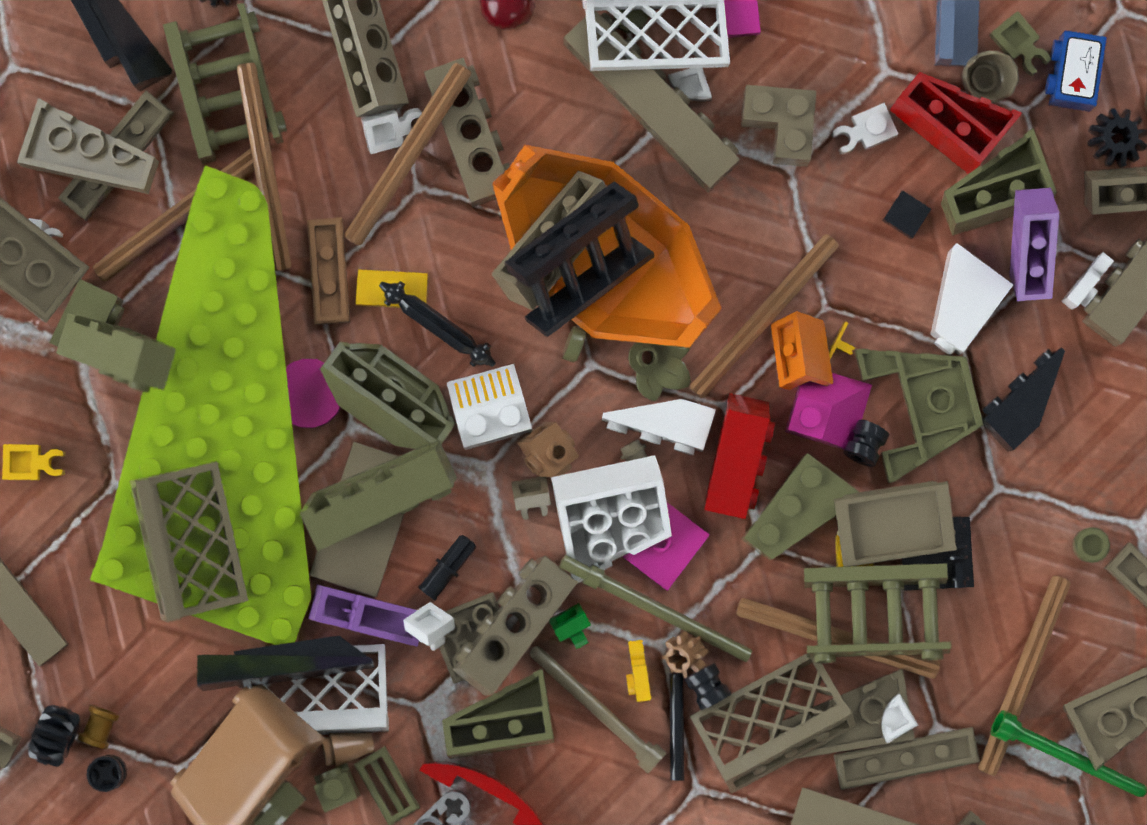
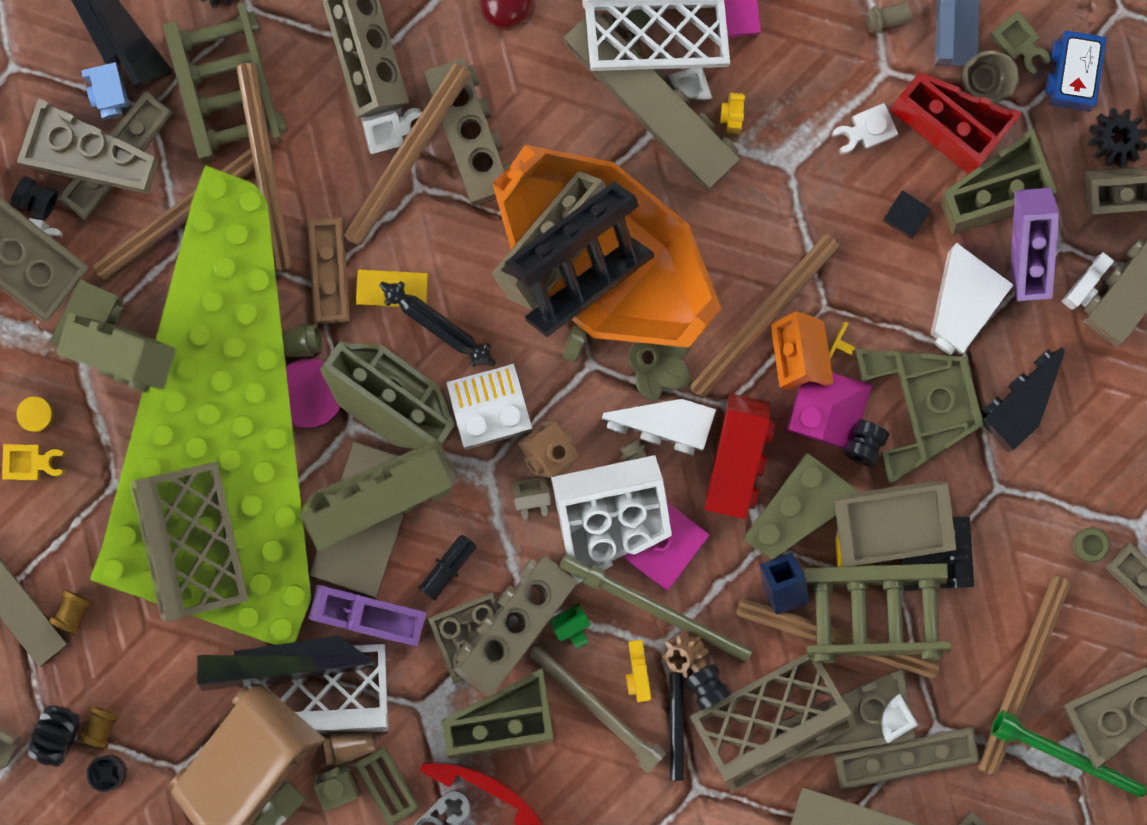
white tile [404,602,455,651] -> none
dark tan brick [741,85,816,167] -> none
none -> black wheel [10,176,58,221]
none -> yellow tile [16,397,54,432]
none -> pearl gold bush [49,589,93,635]
none -> light blue brick [81,62,130,120]
none -> olive cone [282,322,323,357]
none -> yellow plate [720,93,745,134]
none -> dark blue brick [760,552,809,615]
none -> dark tan pin [865,1,912,34]

